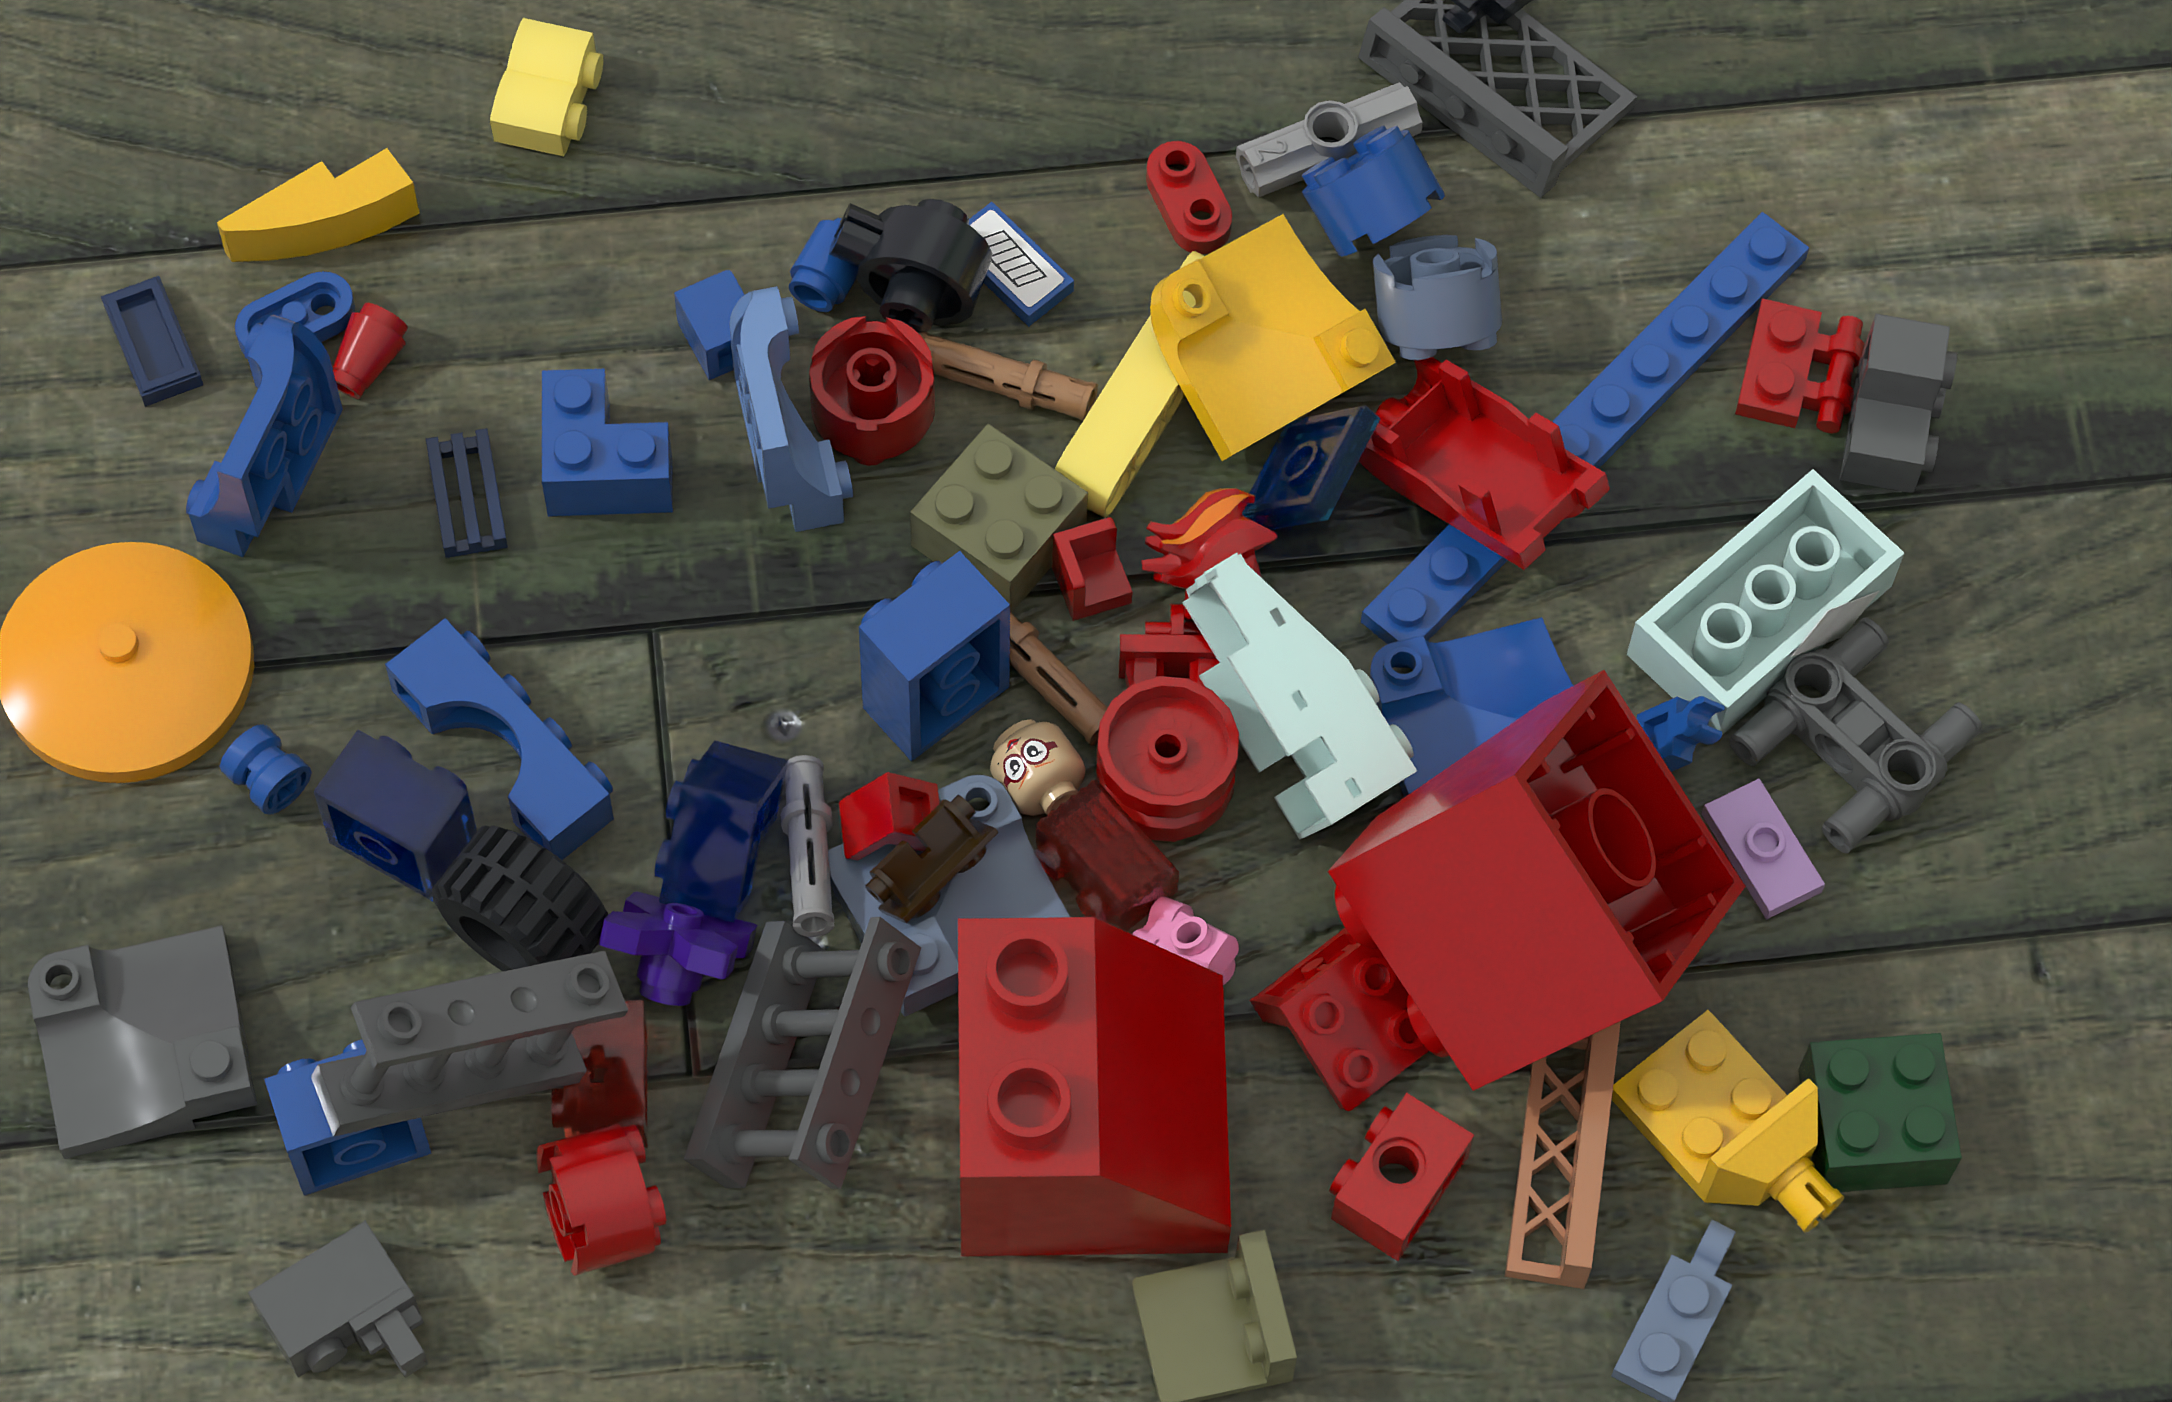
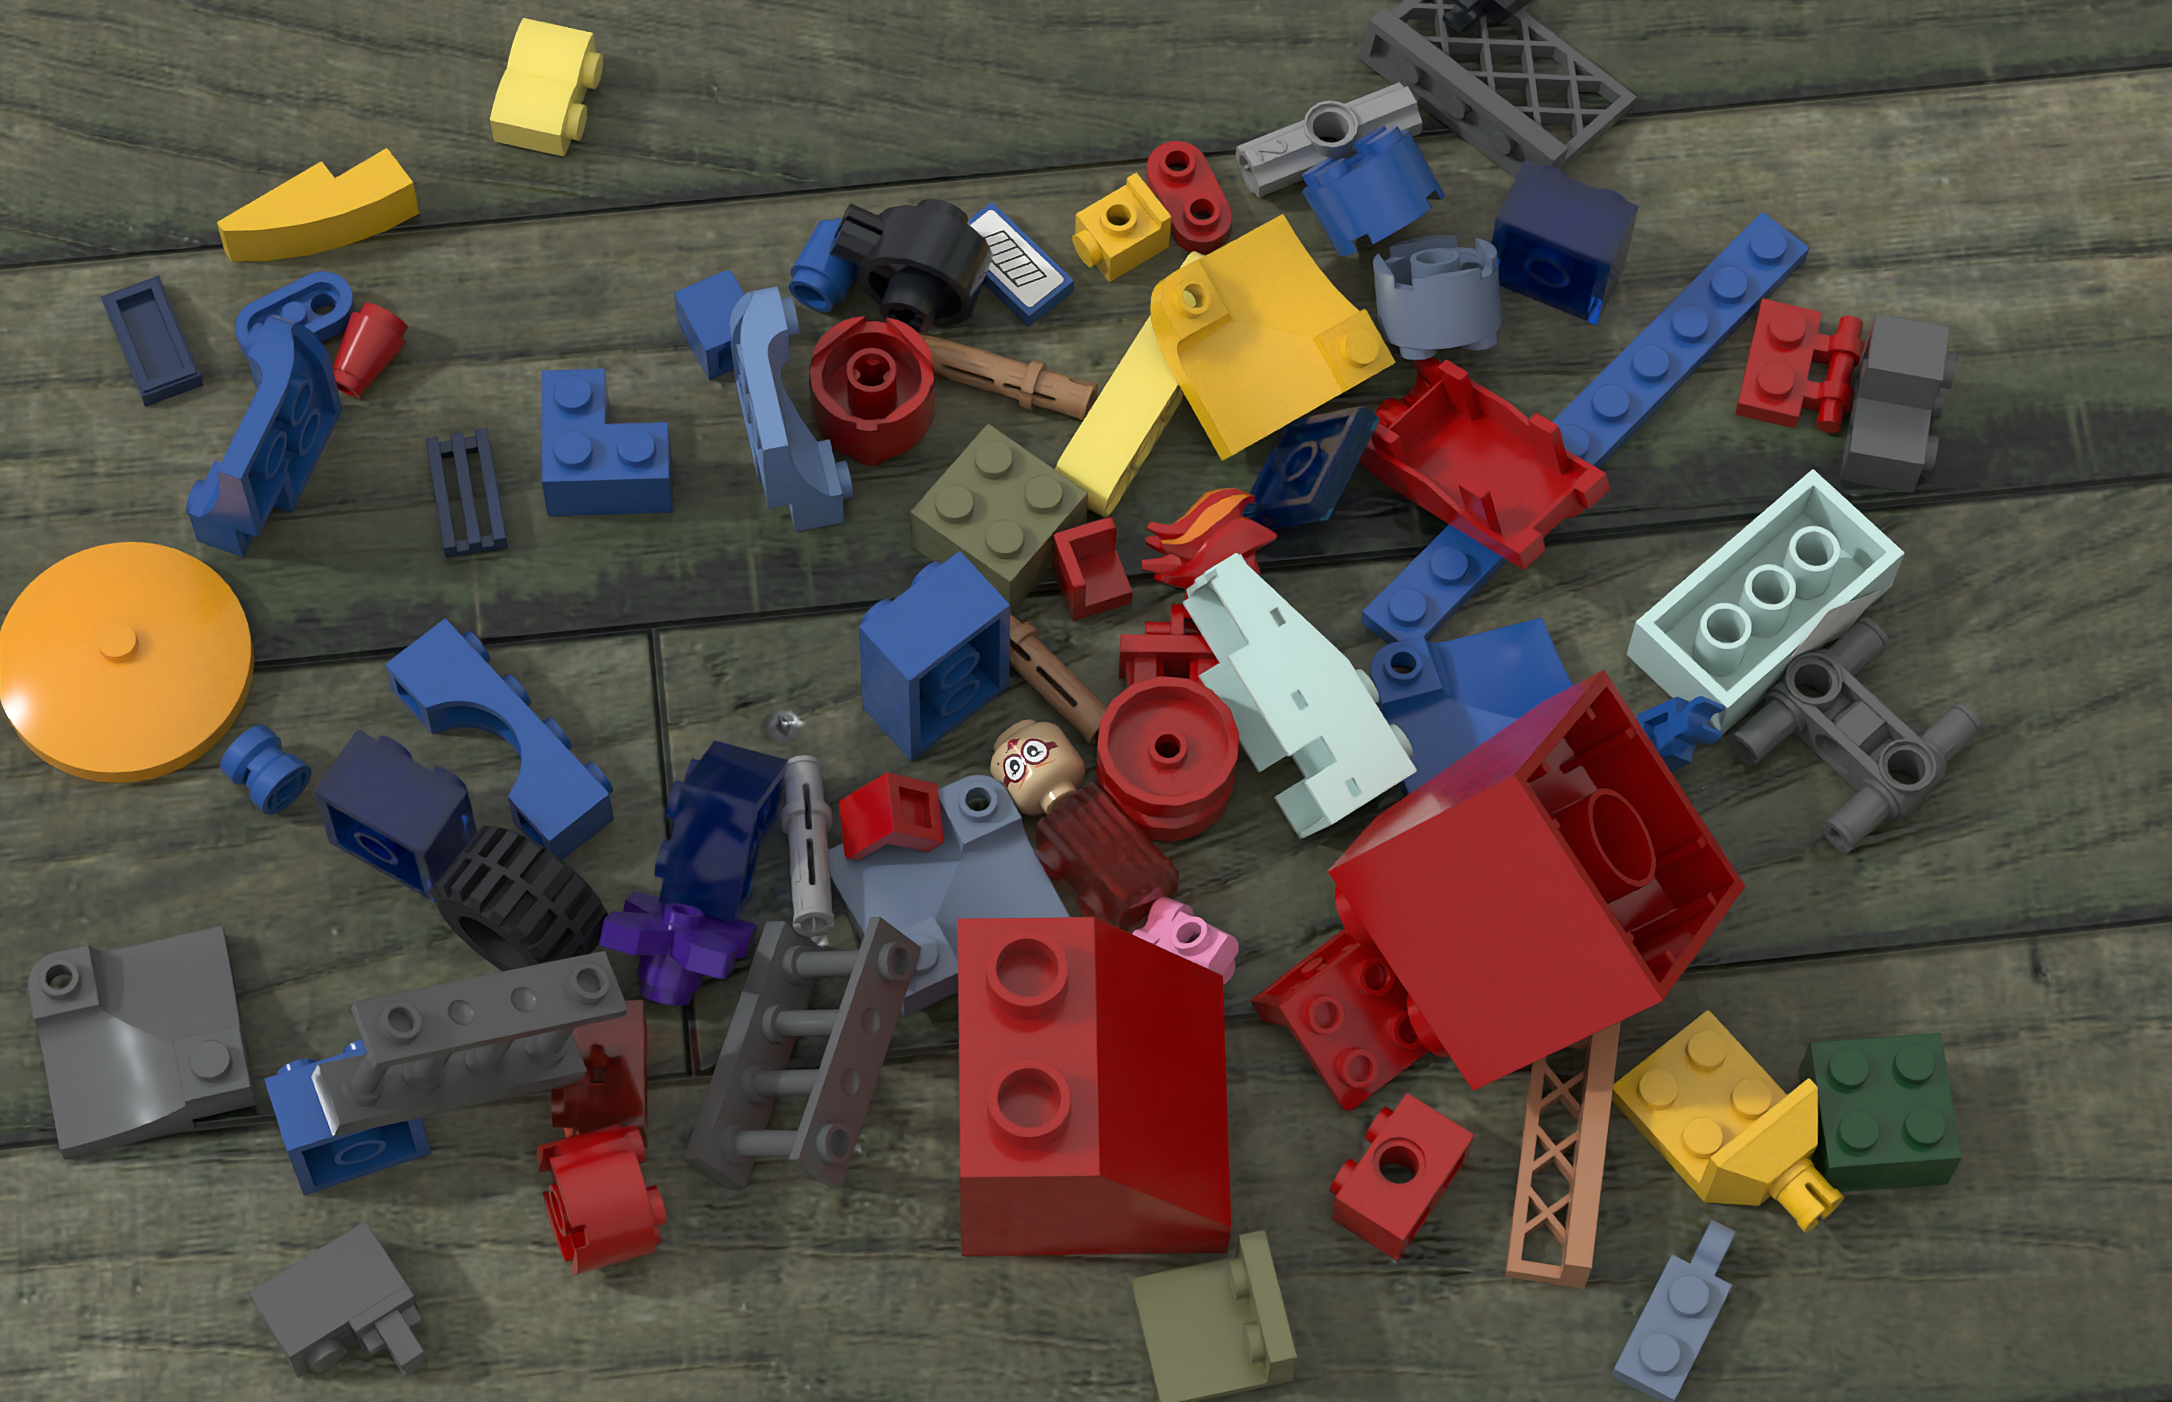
dark brown hinge [865,795,999,924] -> none
lavender plate [1701,779,1825,920] -> none
none -> yellow brick [1072,172,1171,283]
none -> clear blue brick [1491,160,1639,325]

